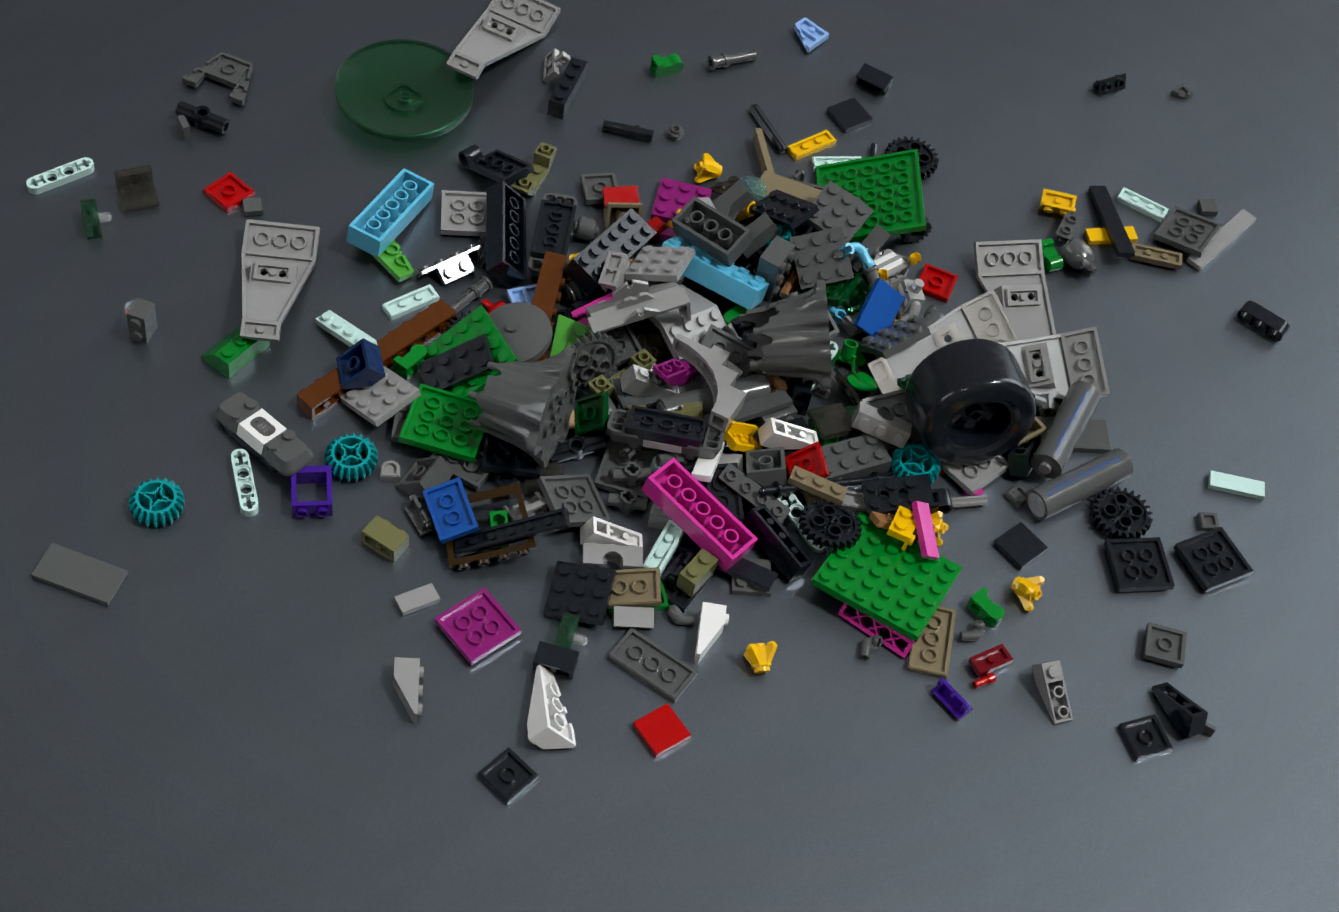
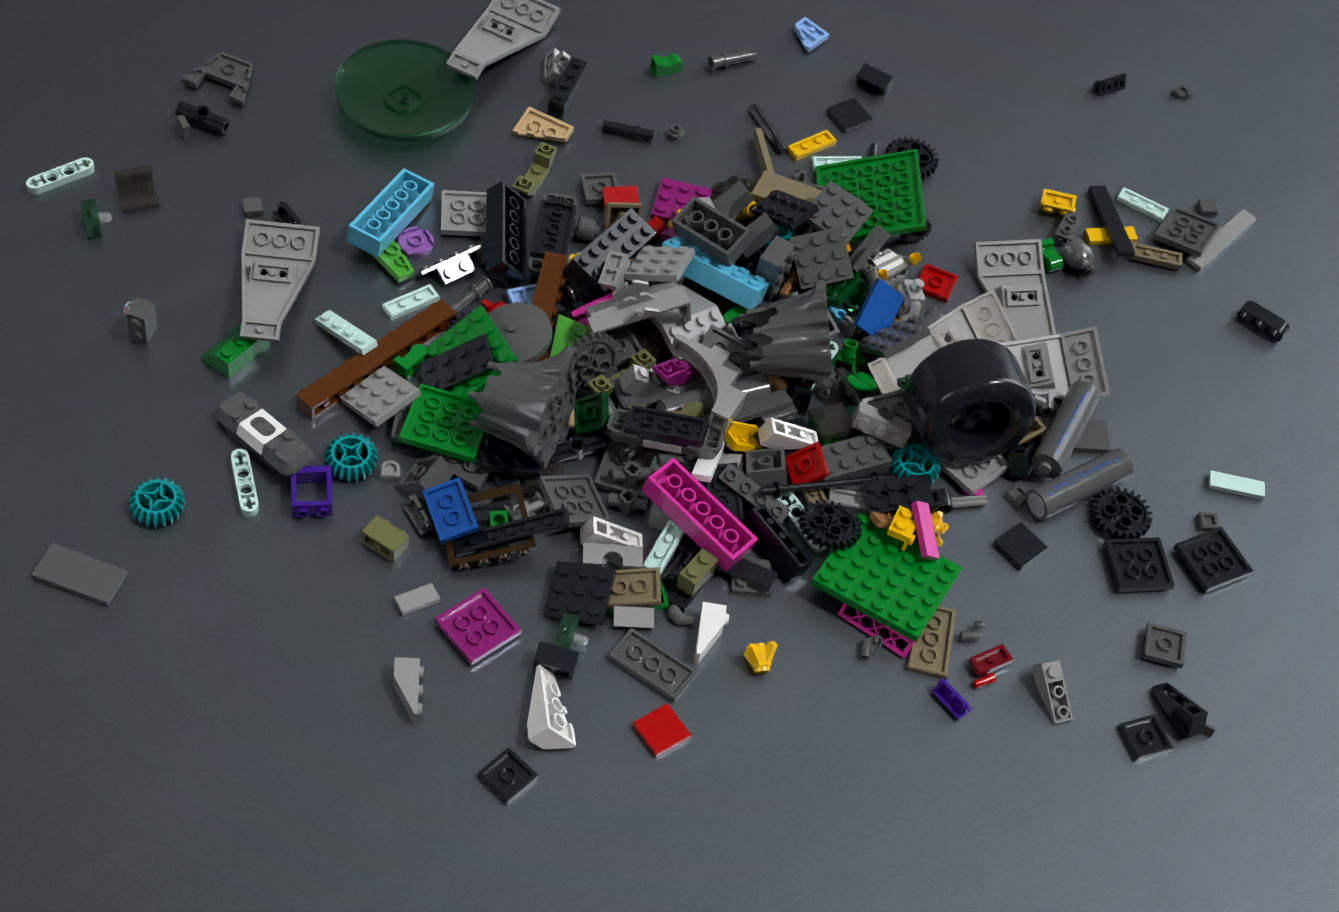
red tile [203,172,255,213] -> none
dark blue slope [336,338,385,389] -> none
black hinge [458,145,534,185] -> none
yellow rock [693,153,722,183] -> none
clear light blue plate [740,176,767,202] -> none
dark tan plate [787,465,848,506] -> none
medium azure piece [839,242,875,270] -> none
green leg [967,587,1005,627] -> none
yellow rock [1011,576,1045,612] -> none
none -> black hinge [273,201,305,225]
none -> medium lavender tile [397,227,434,258]
none -> tan wing [512,107,574,143]

